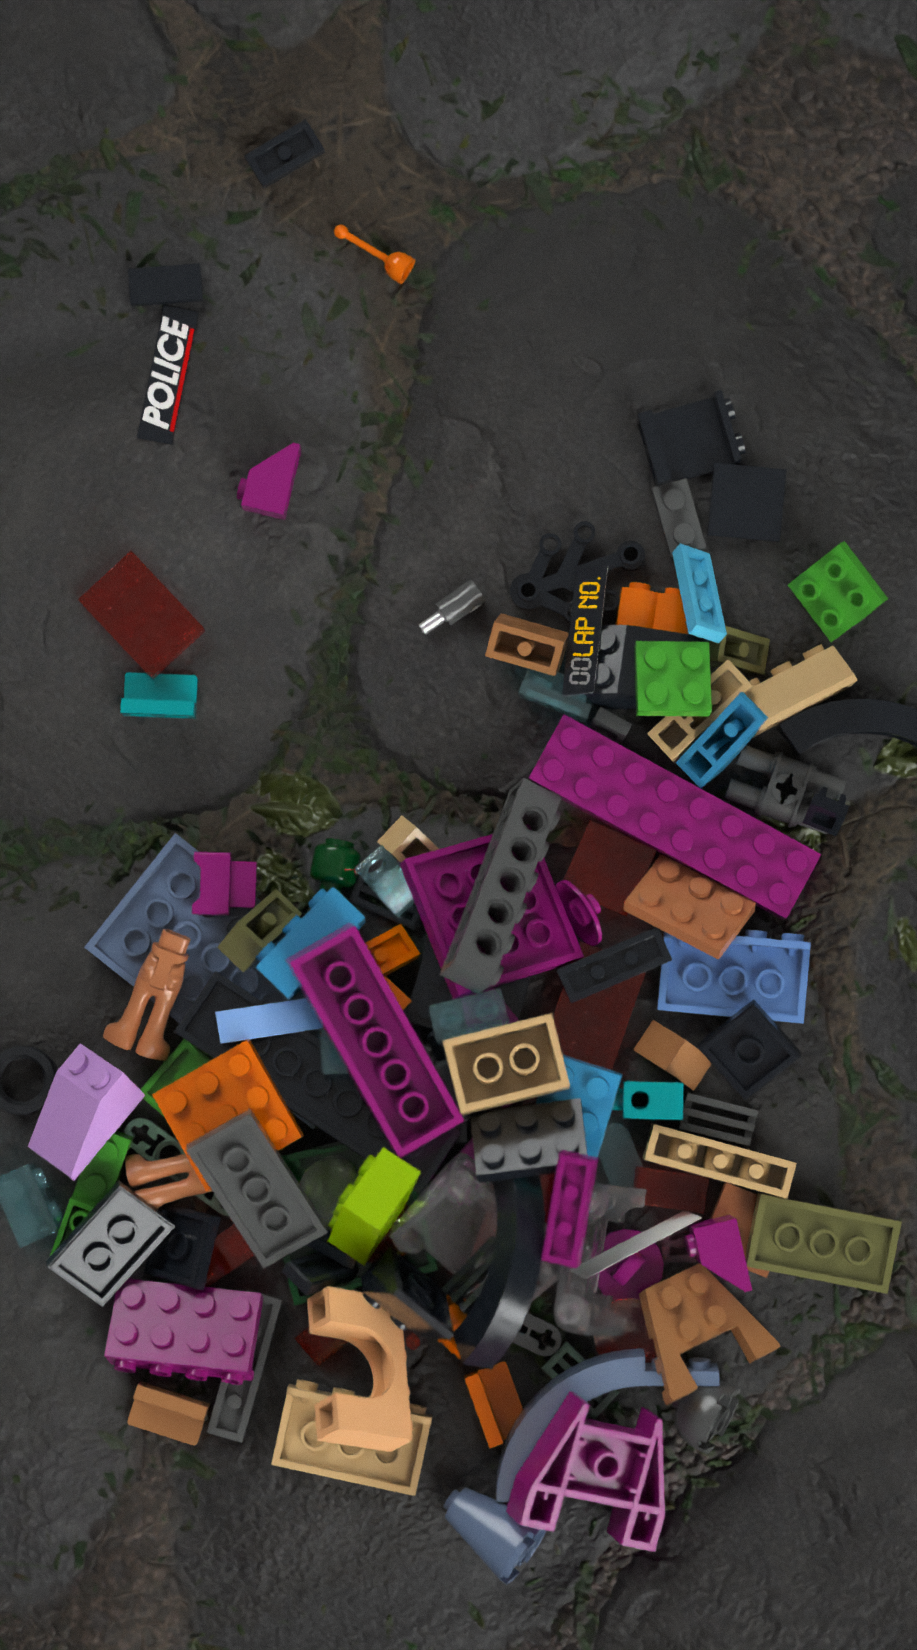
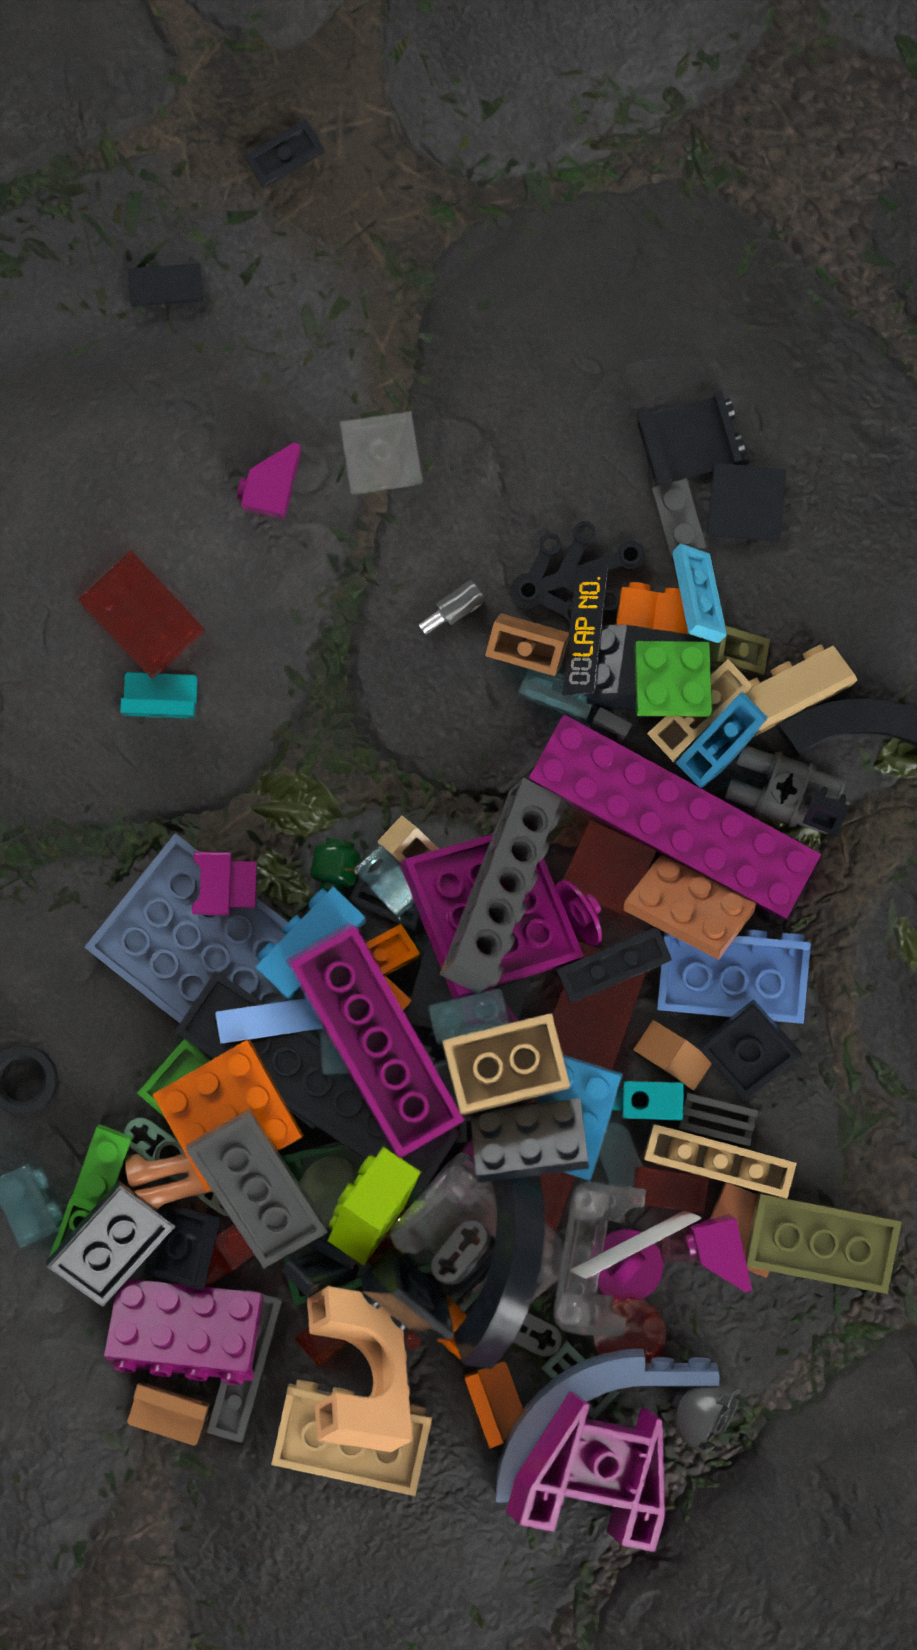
lavender slope [28,1044,145,1180] -> none
nougat piece [103,929,191,1061] -> none
sticker [137,305,199,445] -> none
olive slope [217,889,302,973] -> none
orange hinge [334,224,415,284] -> none
sand blue cone [443,1487,547,1585] -> none
magenta tile [541,1150,598,1269] -> none
medium nougat wing [639,1263,781,1406] -> none
bright green plate [788,541,888,642] -> none
none -> clear plate [340,411,423,495]
none -> dark grey beam [431,1220,491,1285]

